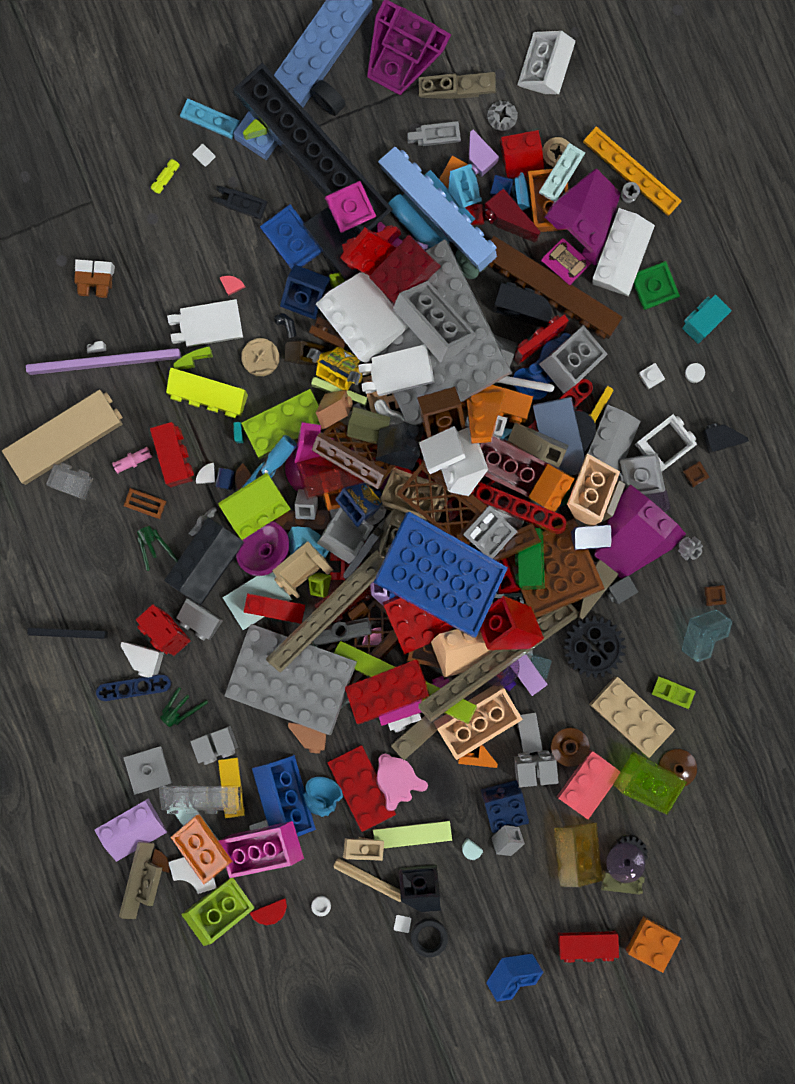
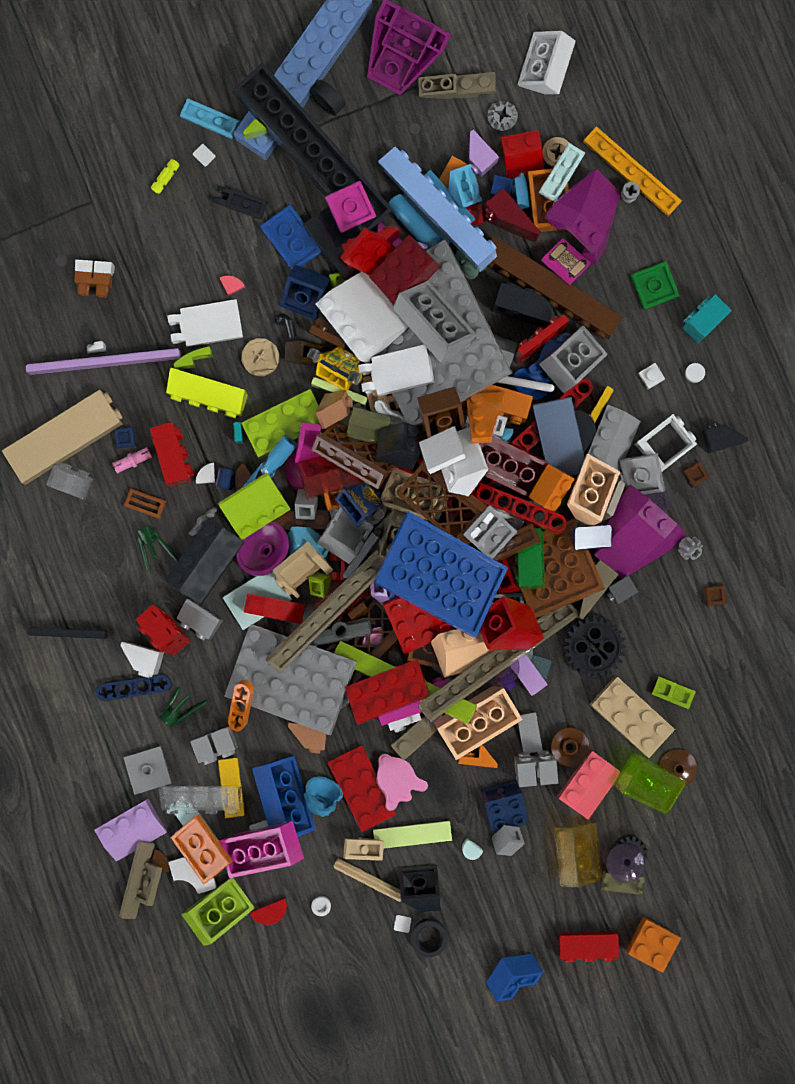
light grey hinge [407,121,461,146] -> none
dark tan slope [508,422,569,467] -> none
white slope [593,208,655,297] -> none
clear light blue panel [682,610,733,662] -> none
none -> dark blue tile [114,427,136,449]
none -> orange beam [228,680,254,731]

